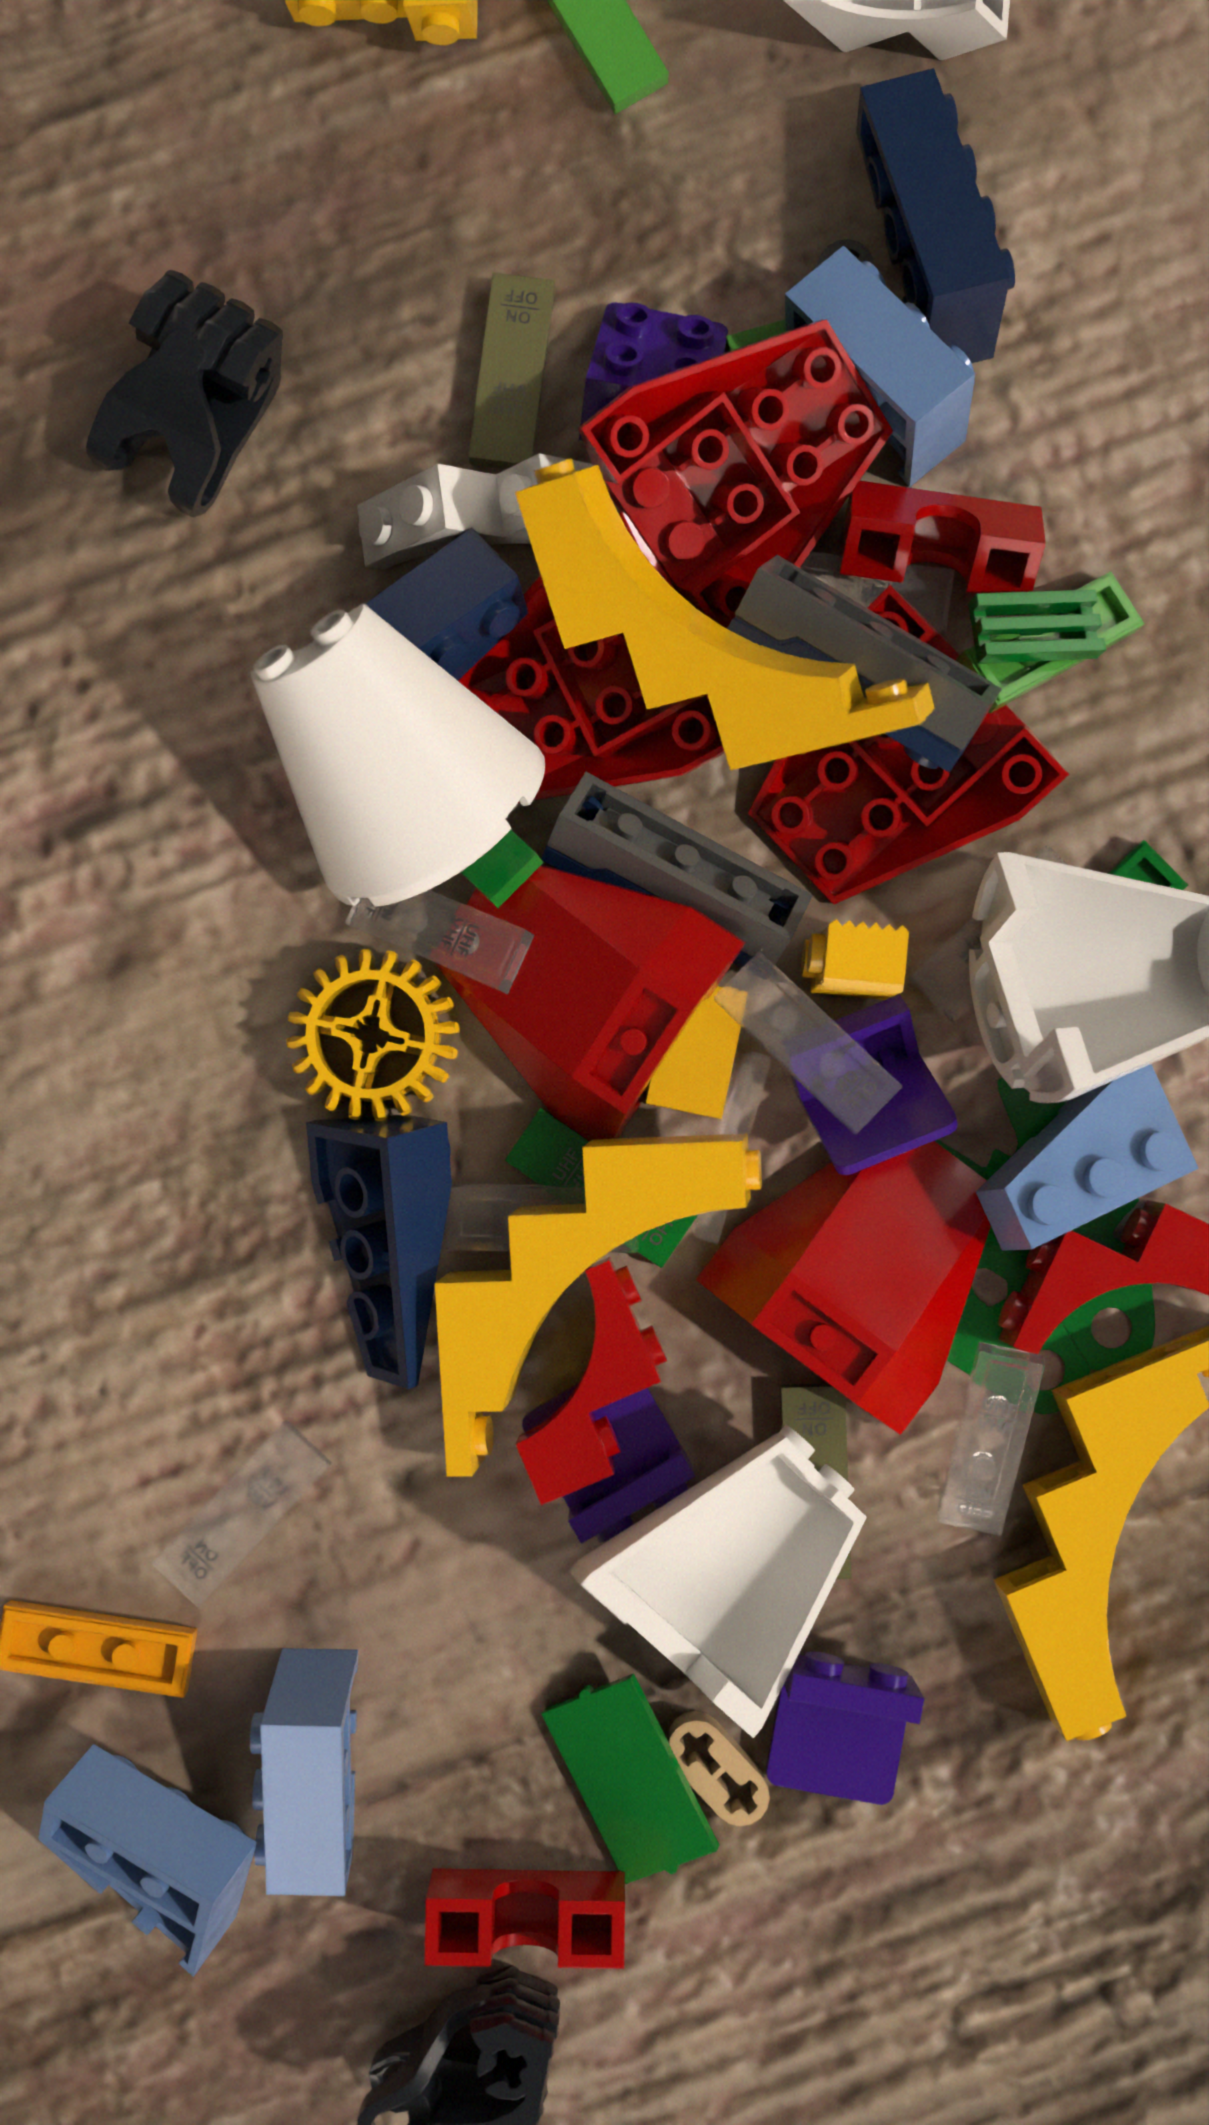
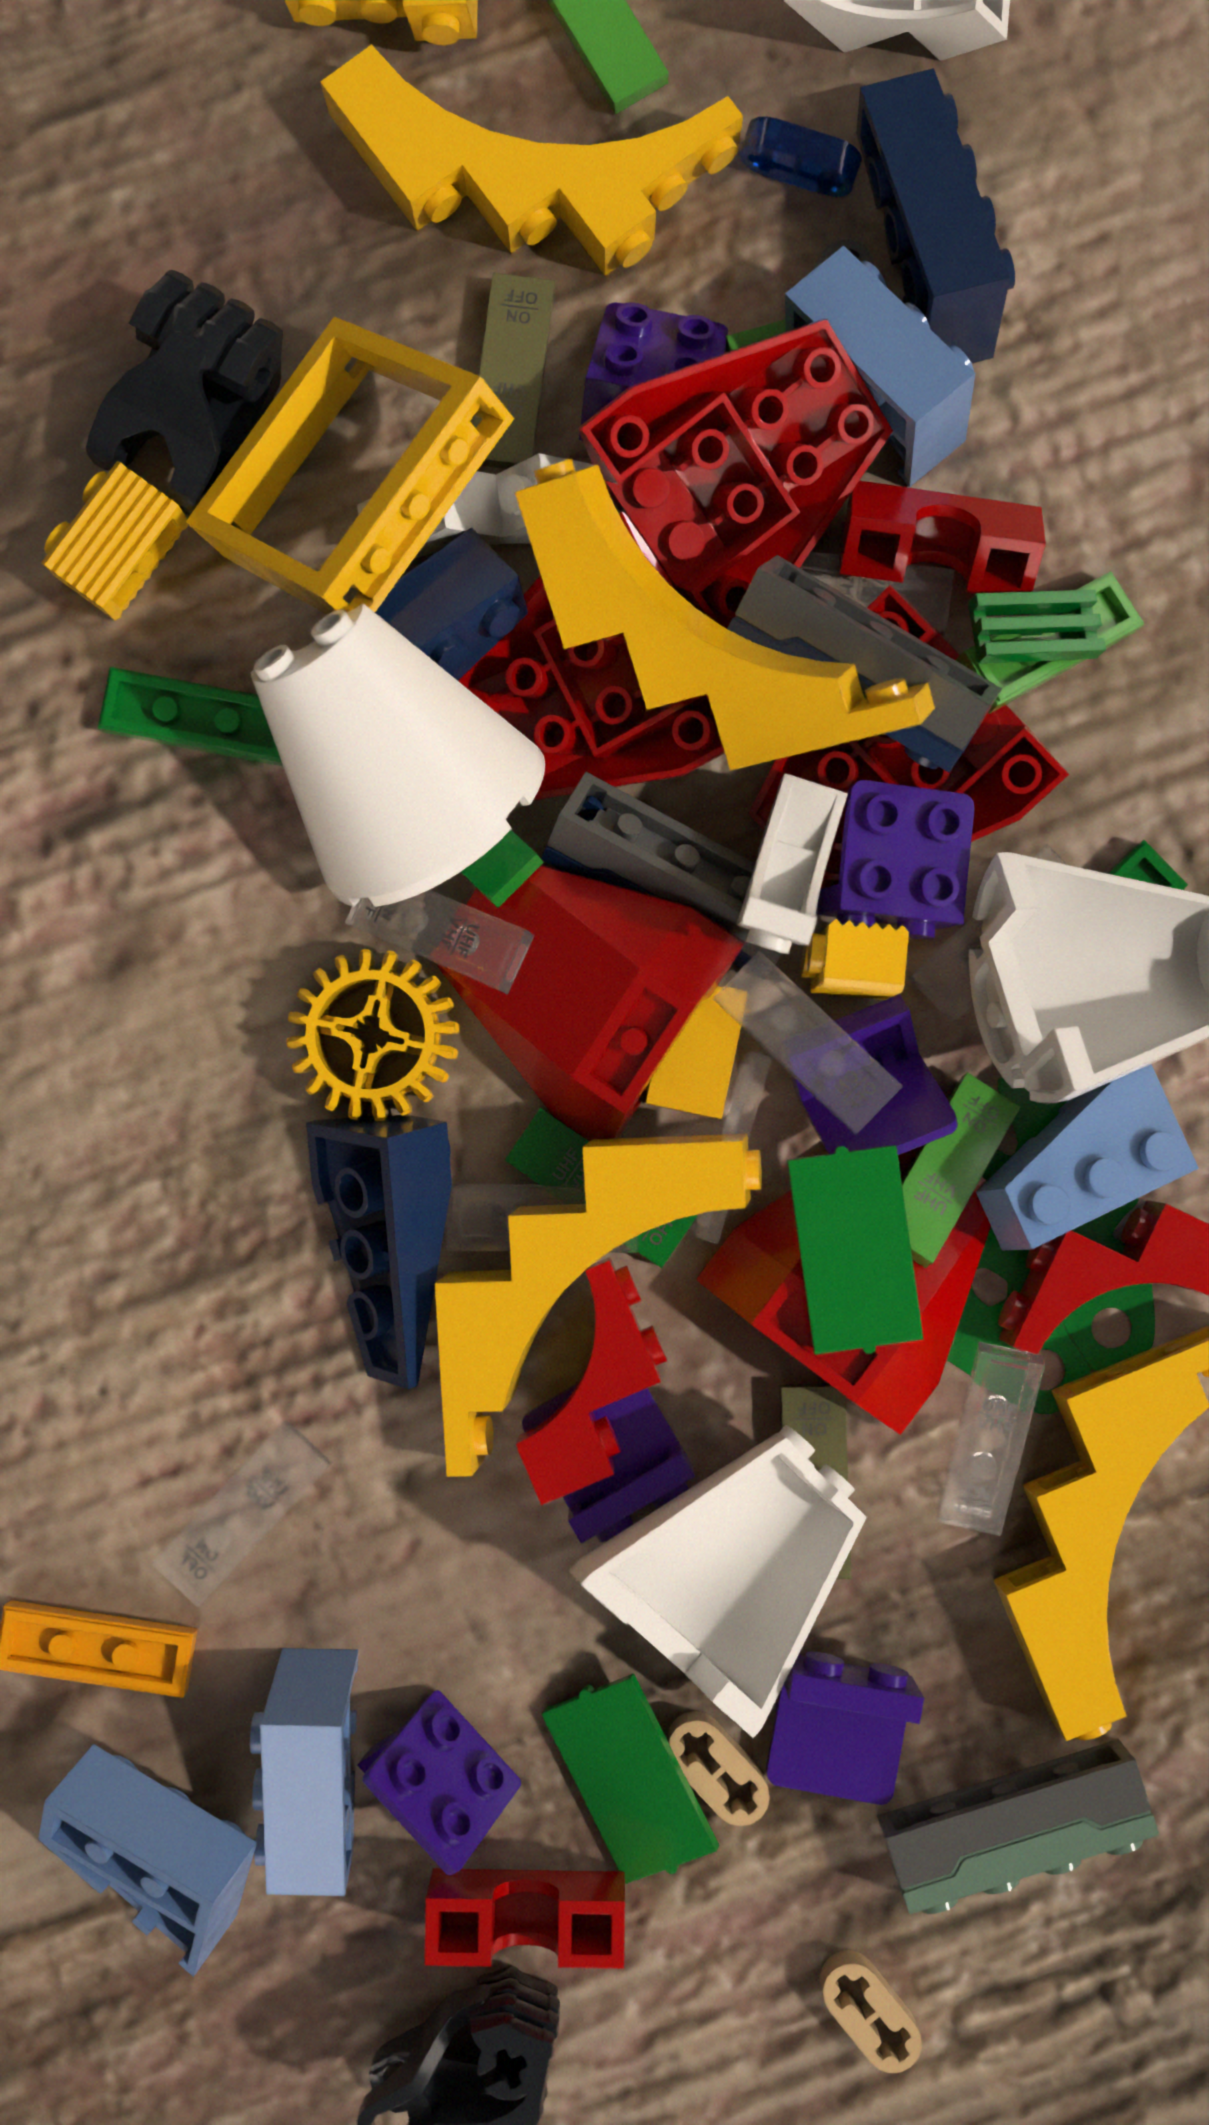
none -> yellow brick [41,461,188,621]
none -> green tile [98,667,283,766]
none -> yellow window [186,316,514,615]
none -> yellow arch [320,44,743,276]
none -> dark purple bracket [357,1690,521,1876]
none -> white arch [736,774,848,954]
none -> clear blue beam [739,116,862,197]
none -> green piece [787,1145,924,1355]
none -> dark purple bracket [816,780,975,939]
none -> tan beam [819,1950,922,2073]
none -> dark grey piece [877,1739,1159,1915]
none -> bright green tile [901,1072,1021,1268]

